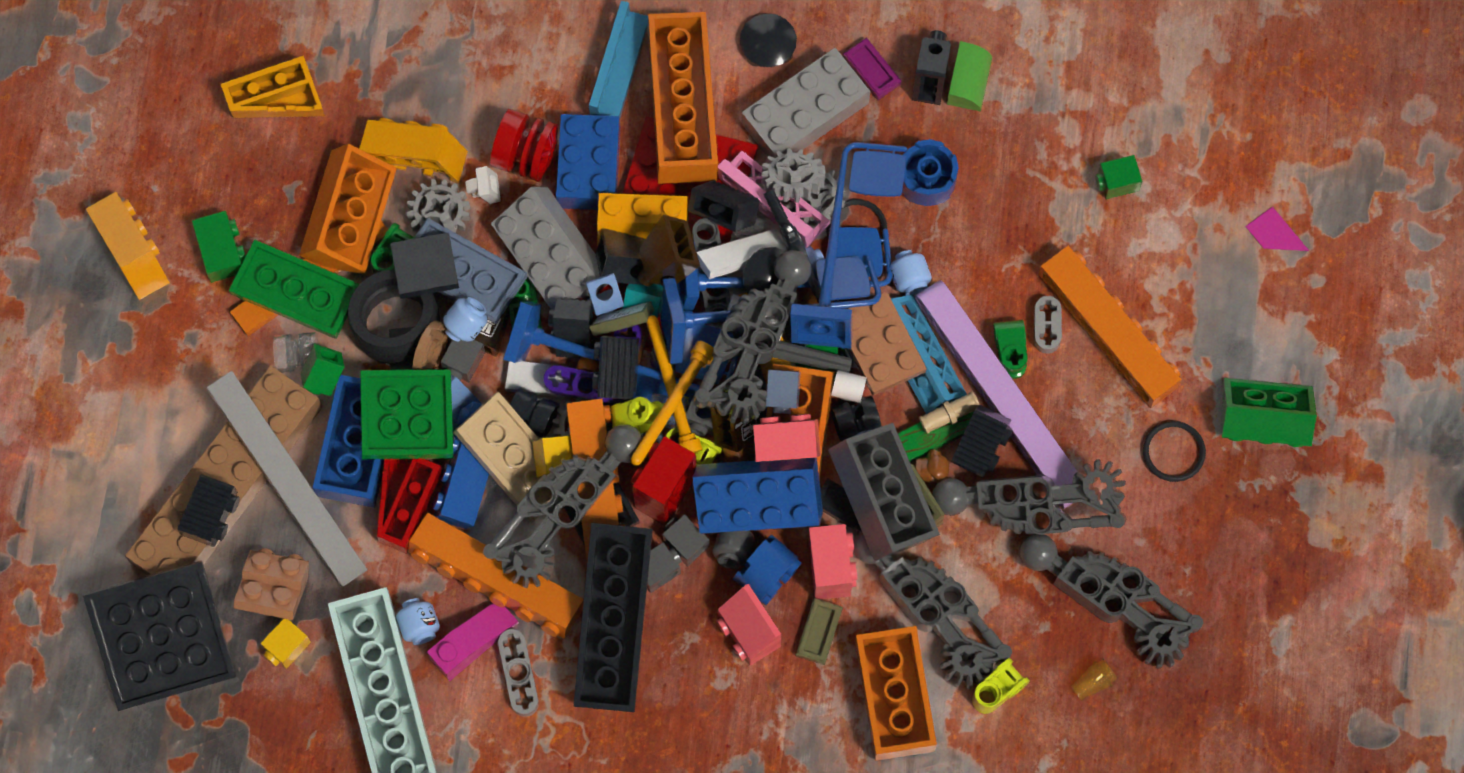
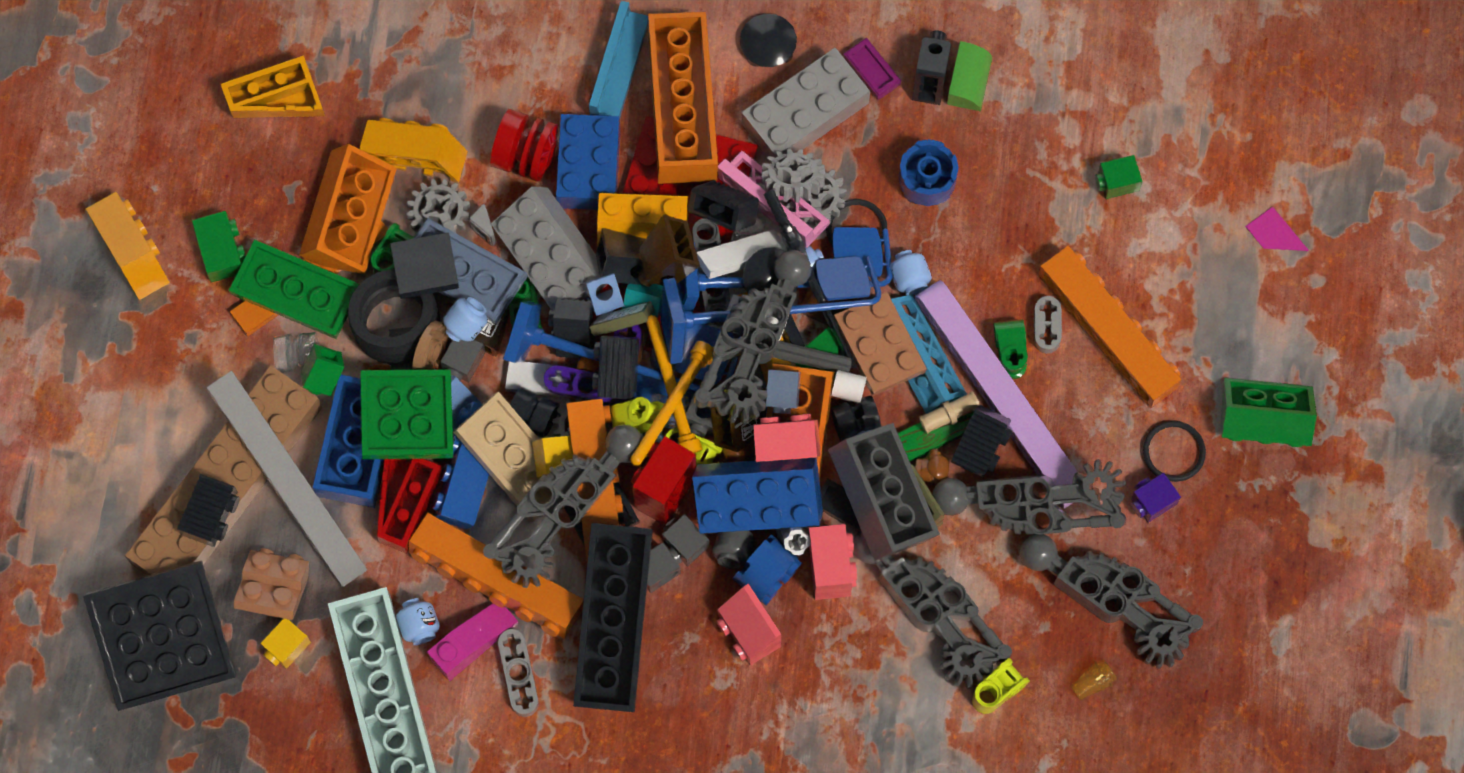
white tile [465,166,501,204] -> none
blue piece [790,142,907,349] -> none
olive tile [796,598,843,665] -> none
orange brick [855,626,937,761] -> none
none -> light grey slope [470,204,496,246]
none -> white piece [776,527,810,555]
none -> dark purple brick [1131,473,1181,523]

